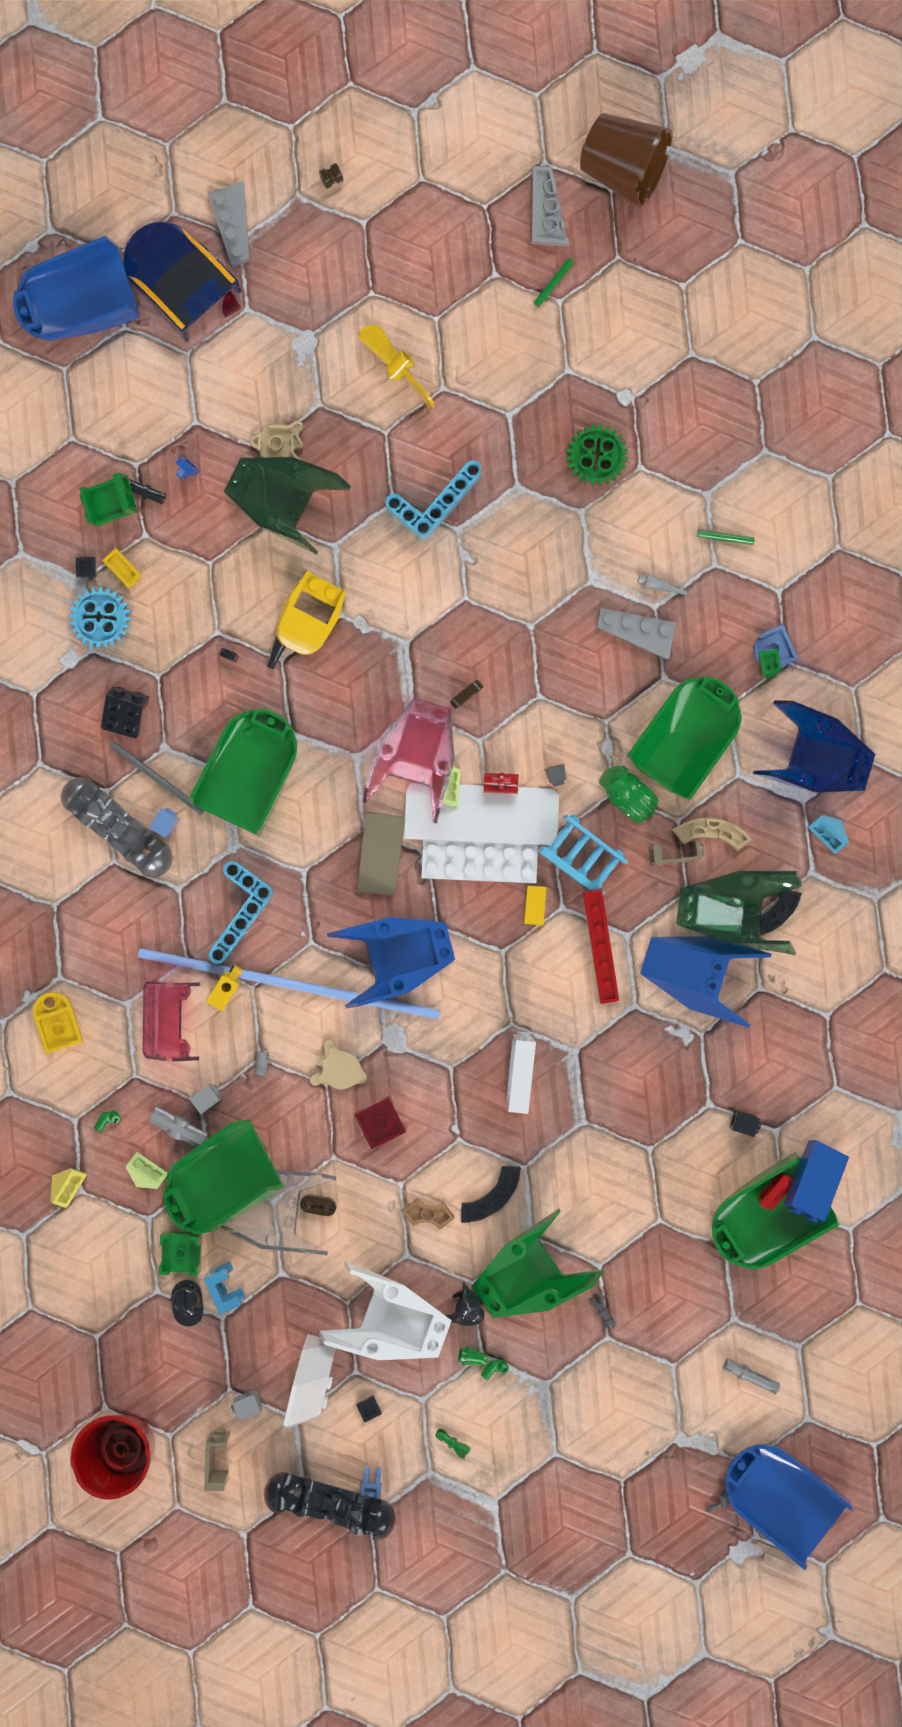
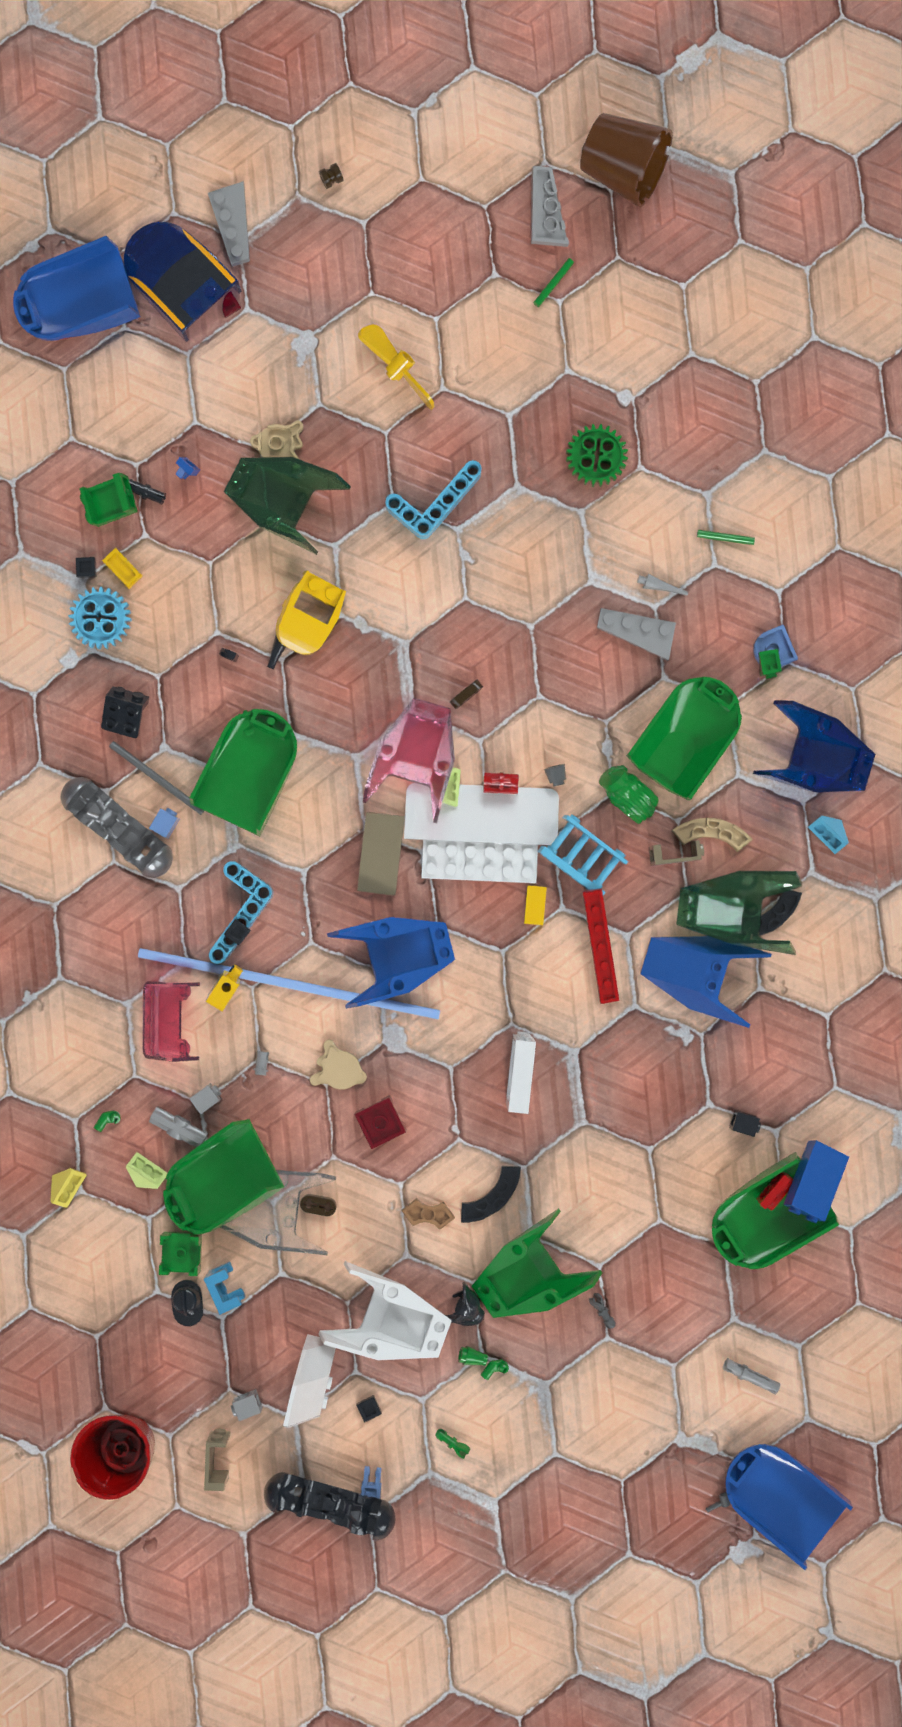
yellow tile [33,992,84,1054] -> none
none -> black tile [224,919,252,946]

